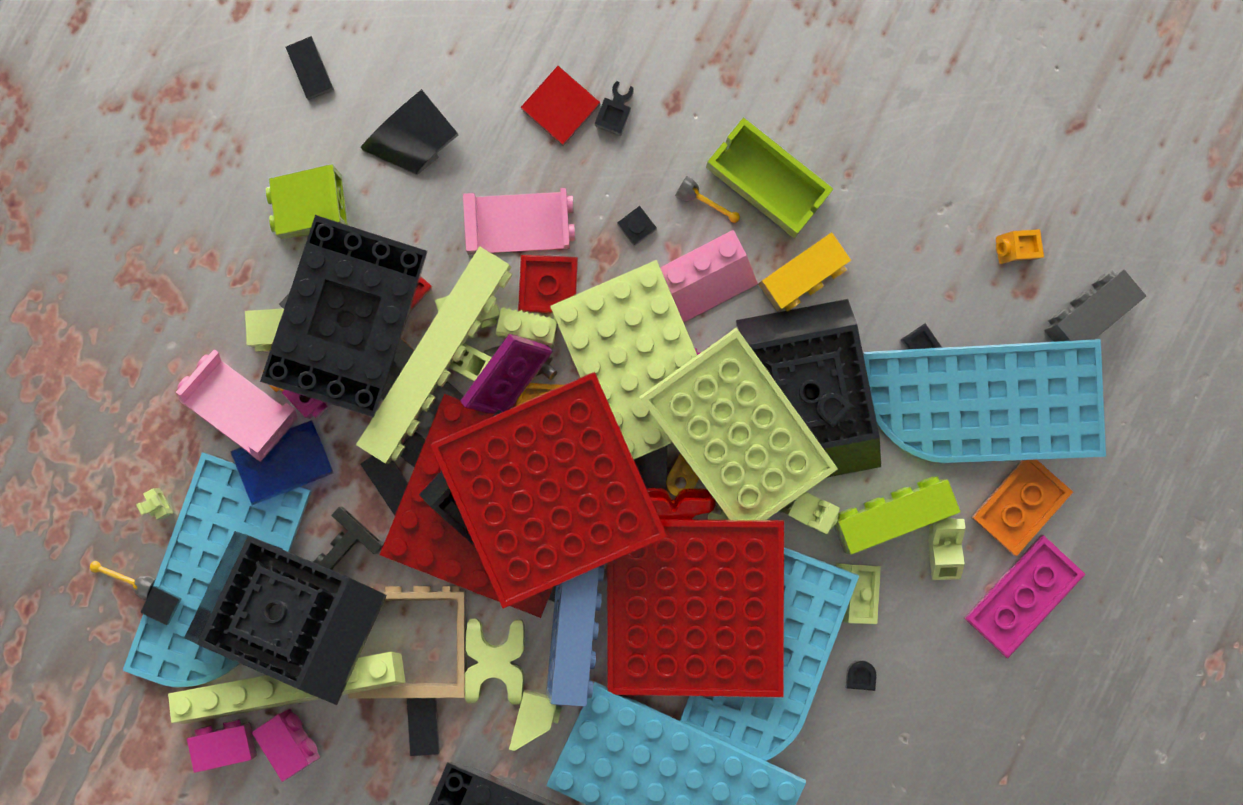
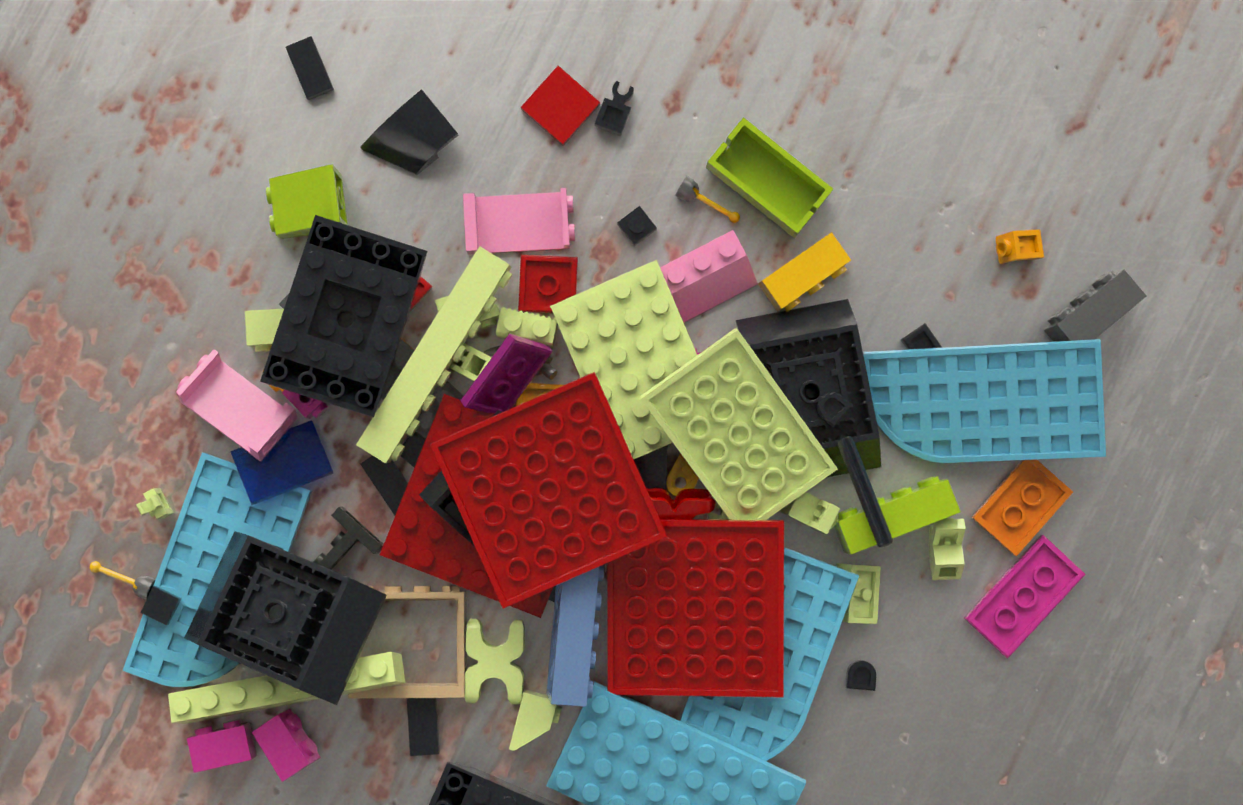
none -> black axle [838,436,893,547]

